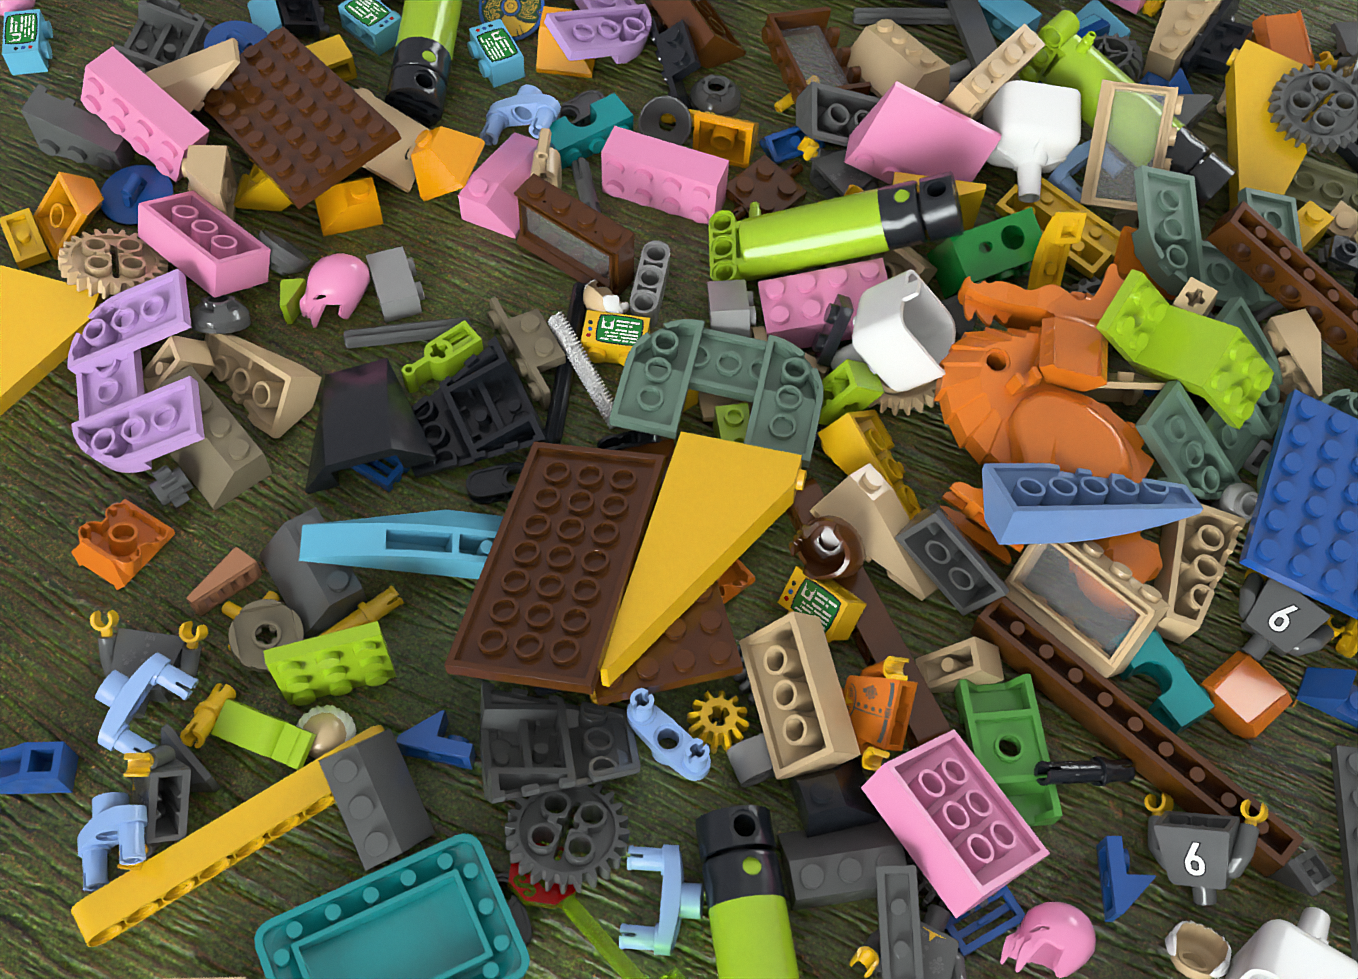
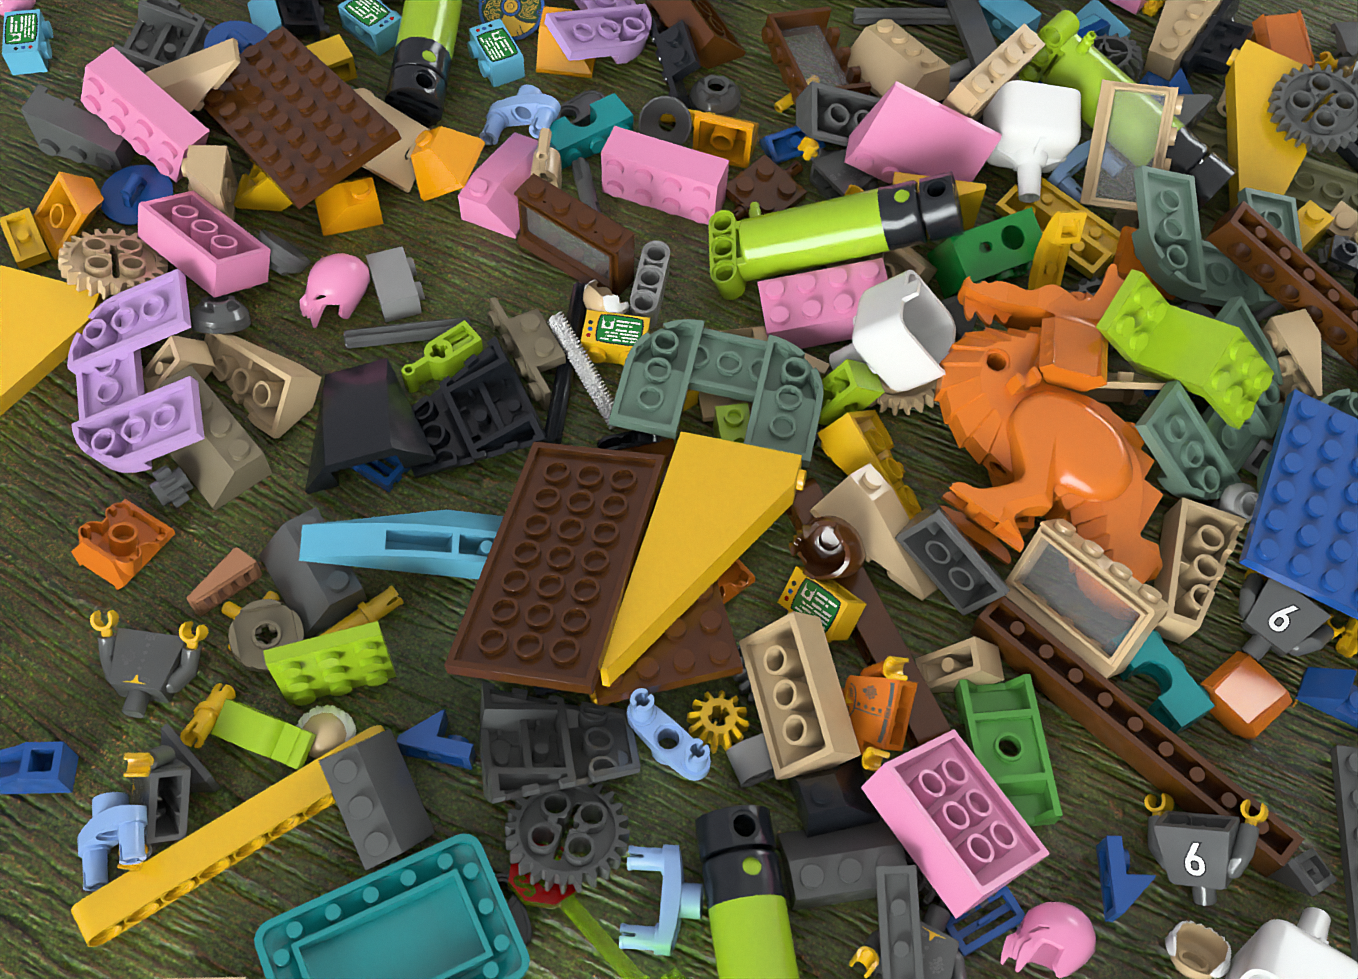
light blue connector [95,652,199,754] -> none
lime slope [280,278,307,324] -> none
black piece [466,462,525,505] -> none
light grey brick [707,279,756,338] -> none
black plate [812,294,854,367] -> none
medium blue wedge [982,463,1203,545] -> none
black pin [1034,756,1135,787] -> none
tan piece [1172,277,1218,317] -> none

